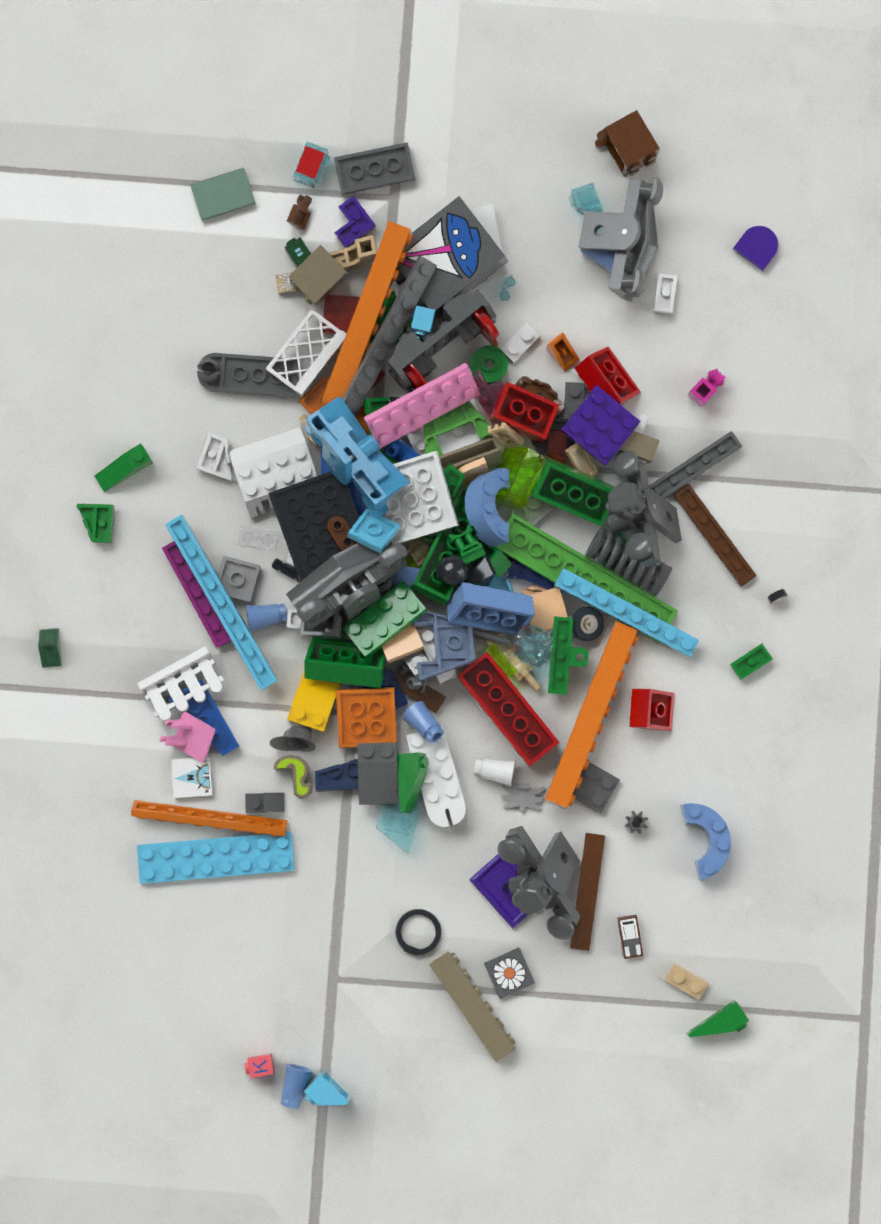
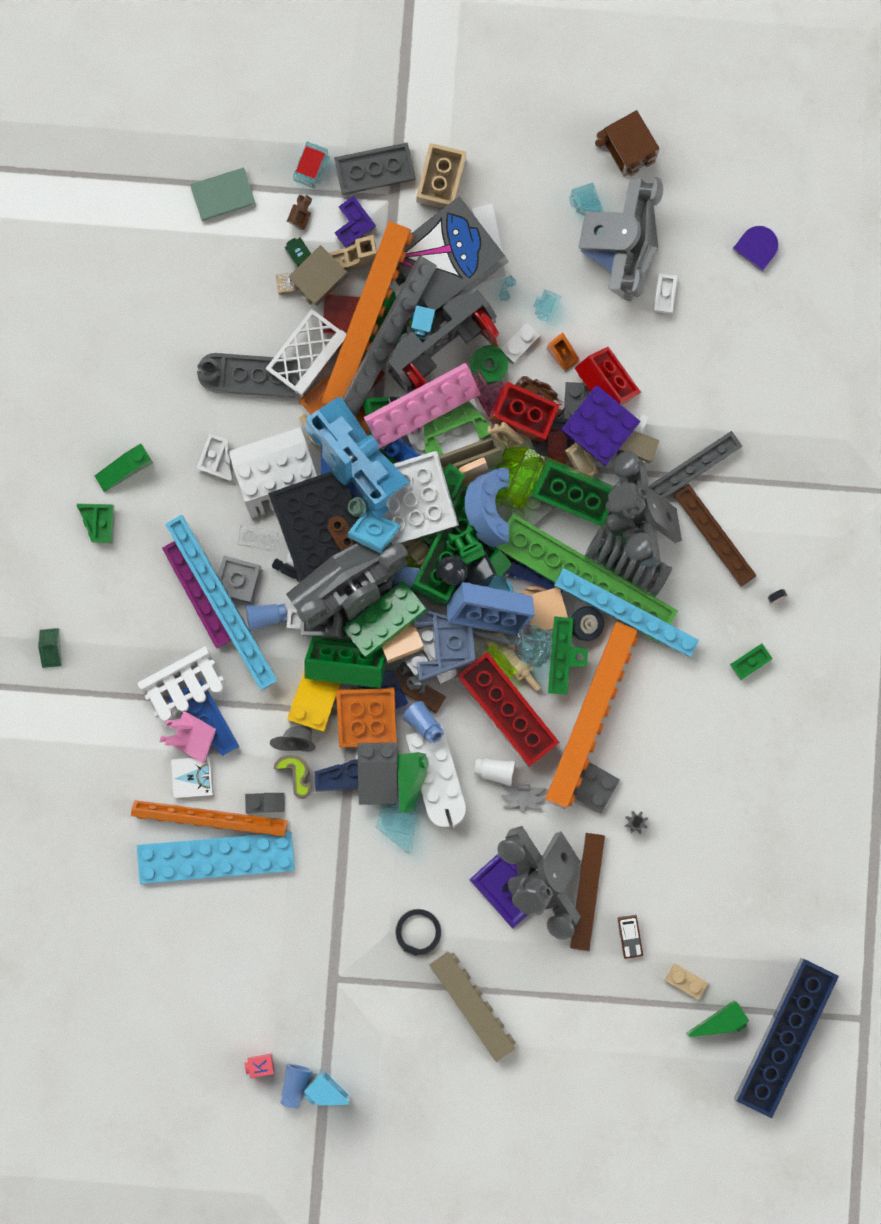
tile [484,947,535,999] -> none
red slope [629,689,674,731] -> none
medium blue brick [680,803,731,880] -> none
dark pink brick [688,368,726,408] -> none
none -> sand green plate [348,497,366,517]
none -> tan brick [416,143,467,209]
none -> clear light blue brick [533,289,562,321]
none -> dark blue brick [734,958,839,1118]

